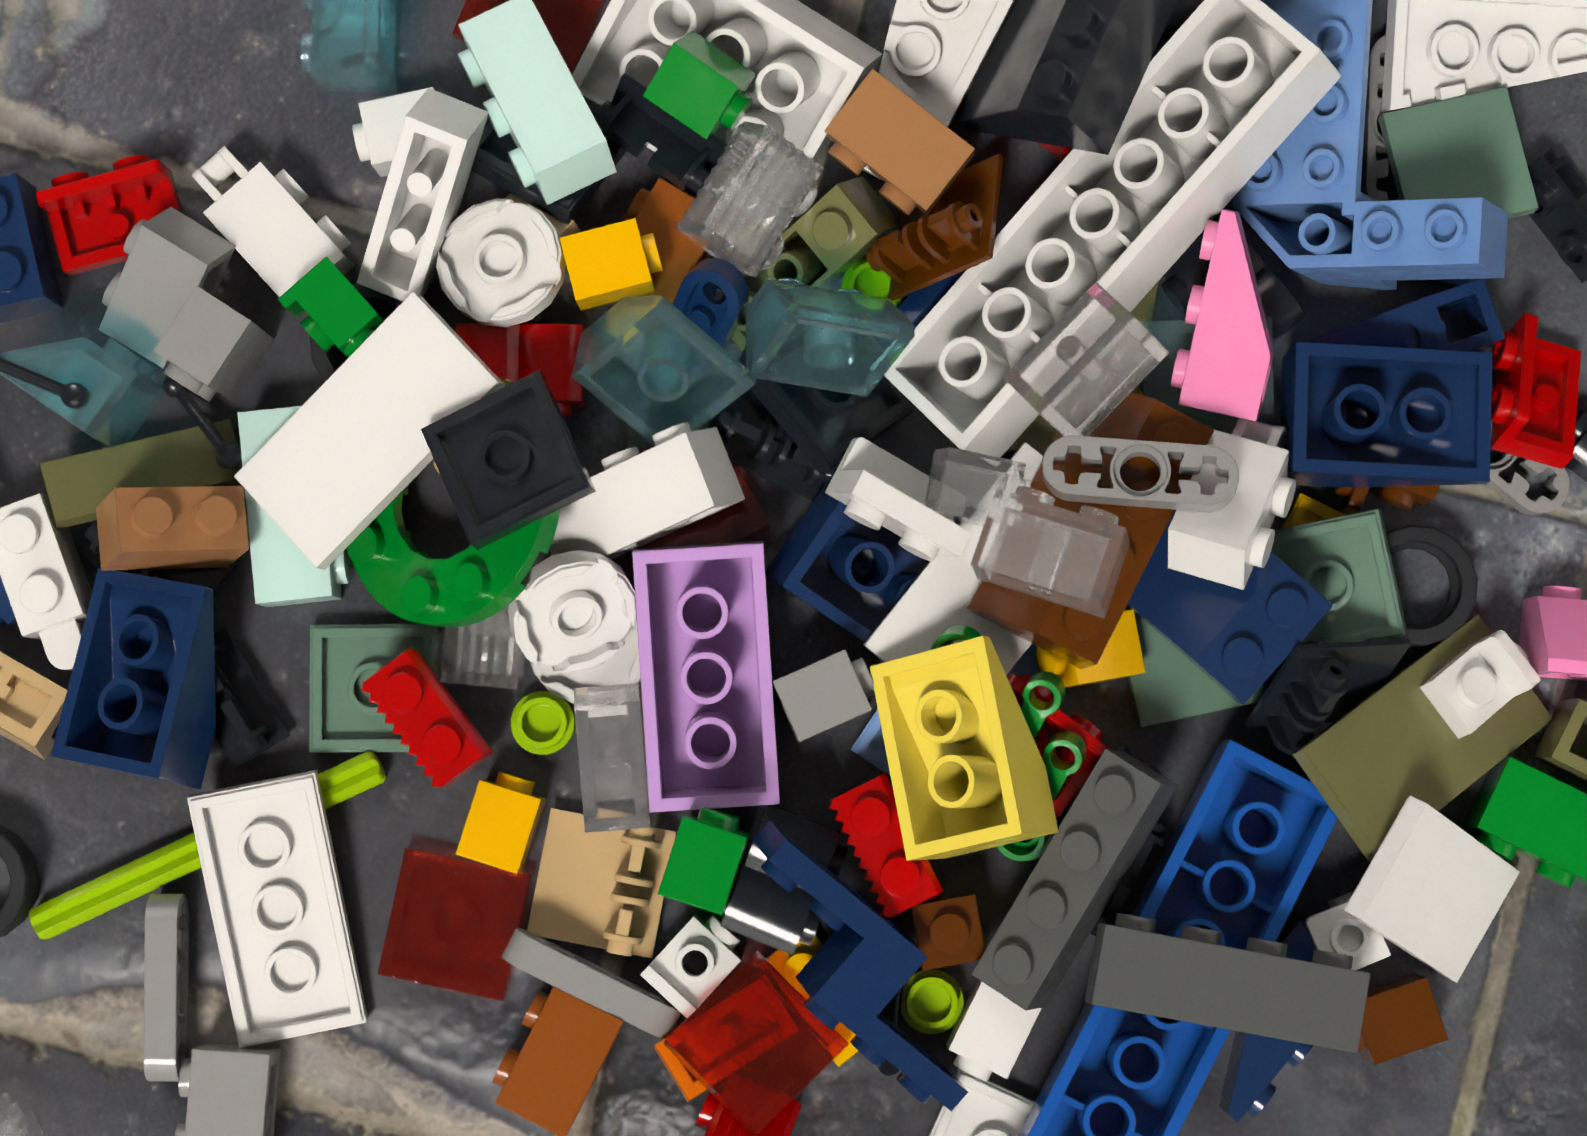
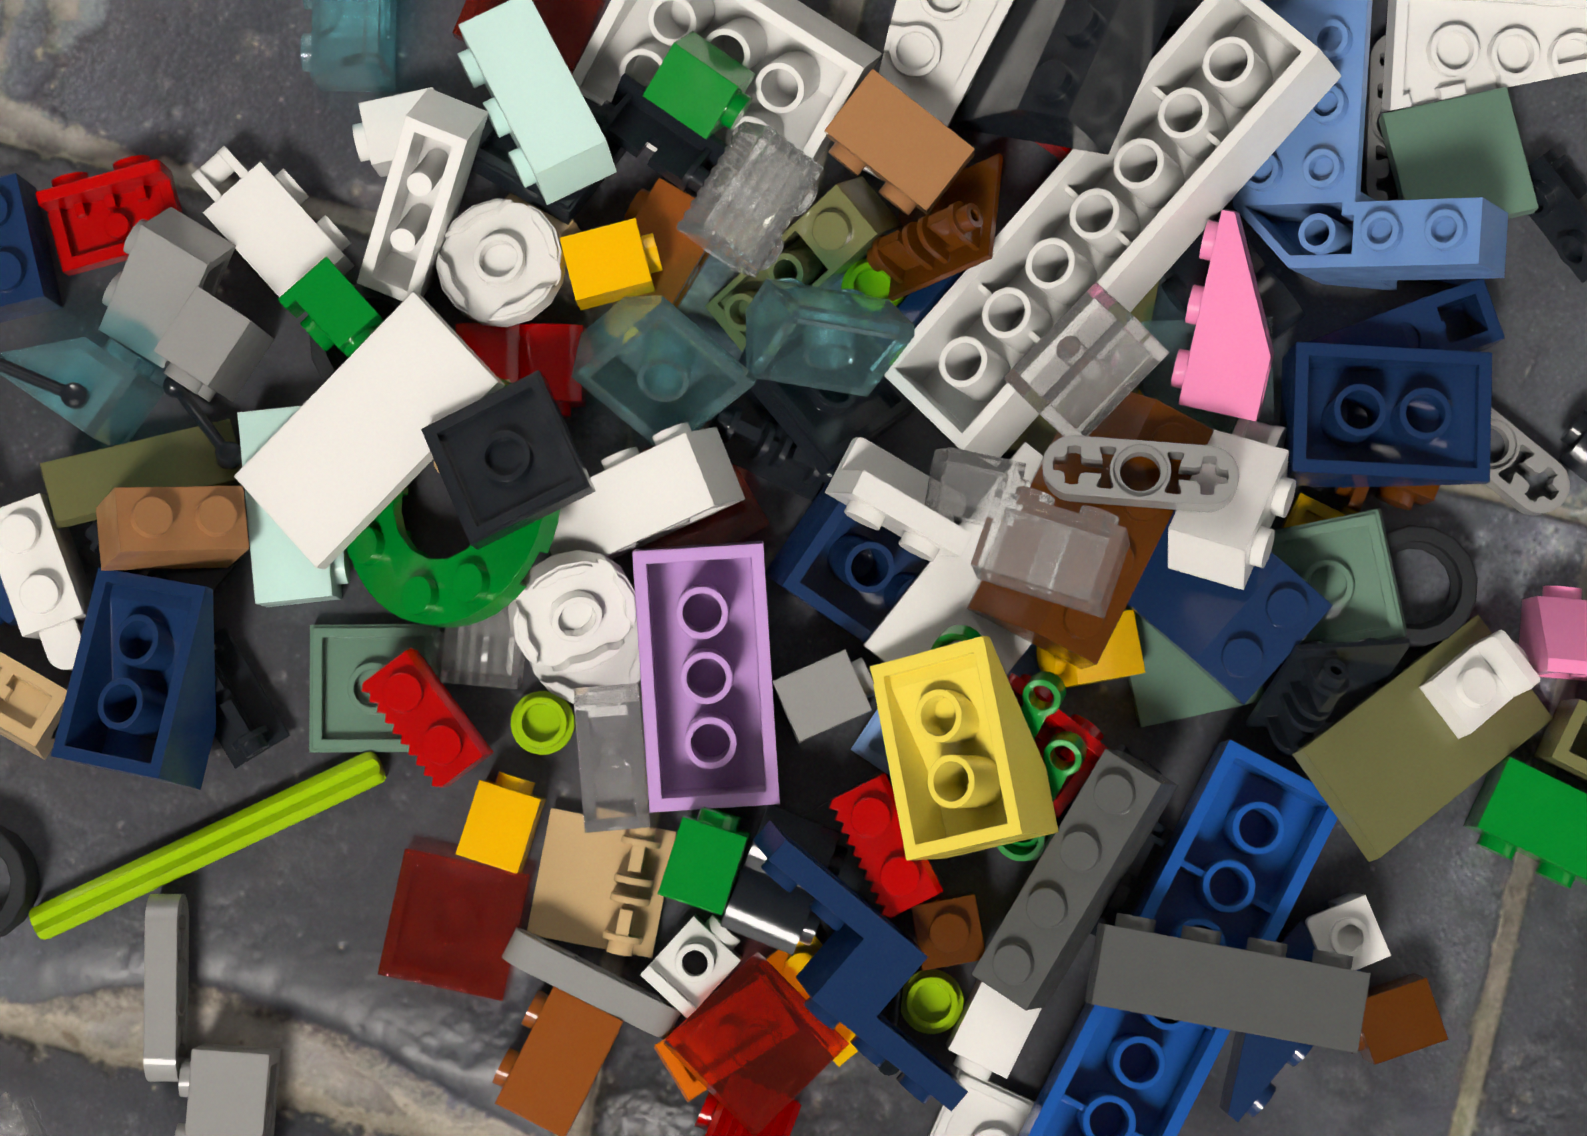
white tile [187,770,368,1048] -> none
dark blue plate [659,258,749,373] -> none
white tile [1344,796,1520,983] -> none
red bracket [1491,312,1581,469] -> none

